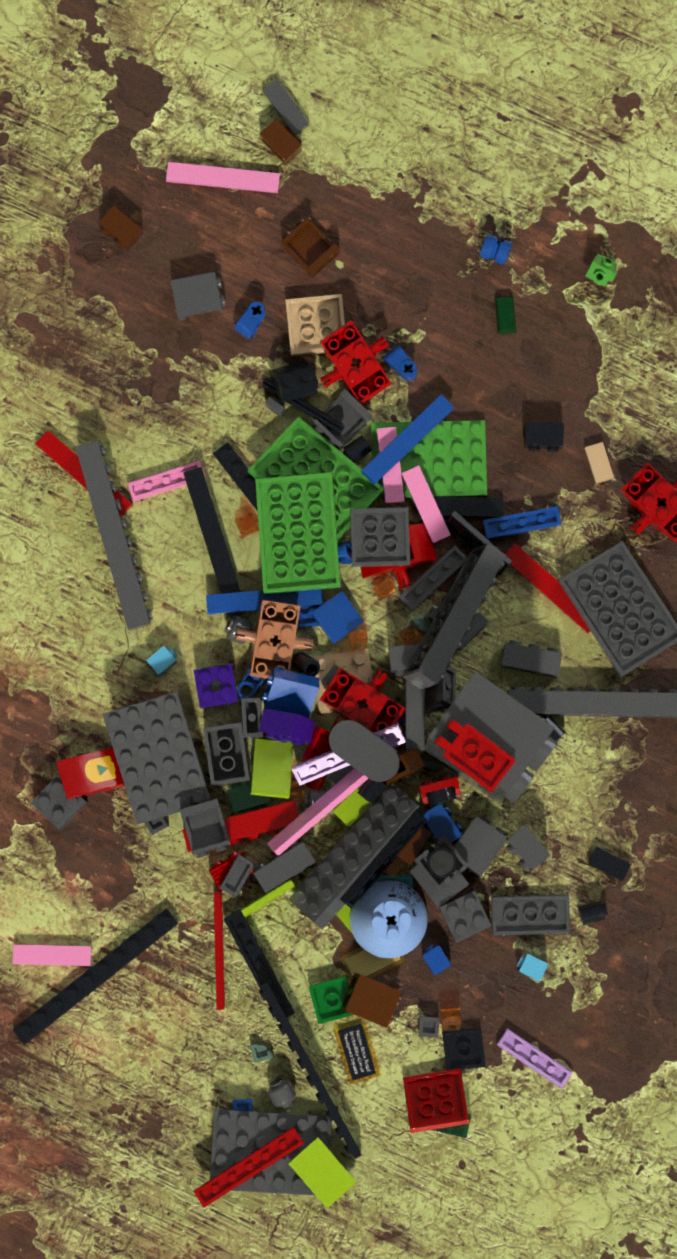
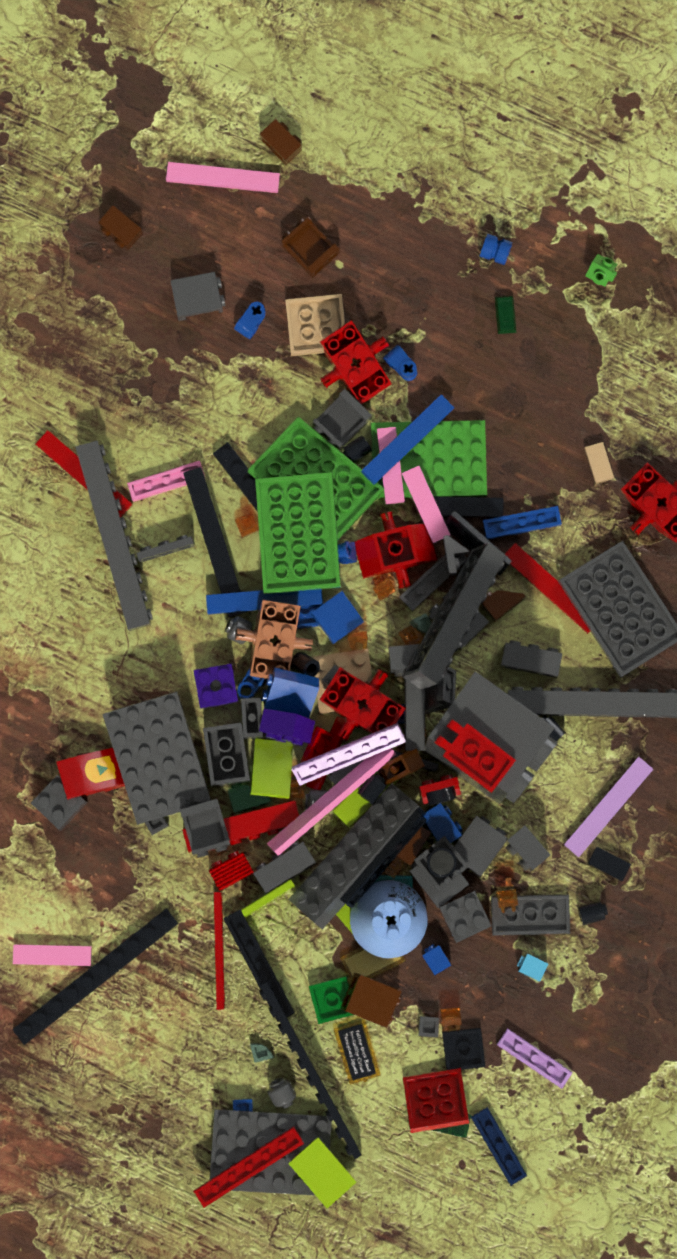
medium azure brick [146,646,177,677] -> none
dark grey tile [219,854,256,898] -> none
dark grey tile [262,79,309,135] -> none
black axle [262,379,345,434] -> none
dark grey plate [265,397,285,418] -> none
black slope [269,361,318,403] -> none
dark grey tile [329,720,400,782] -> none
dark grey plate [350,507,410,567] -> none
black brick [524,422,564,452] -> none
none -> dark grey plate [137,535,195,563]
none -> light grey slope [443,535,469,576]
none -> dark blue tile [471,1107,527,1186]
none -> reddish brown slope [481,590,526,622]
none -> clear orange tile [496,889,518,913]
none -> lavender tile [564,757,653,858]

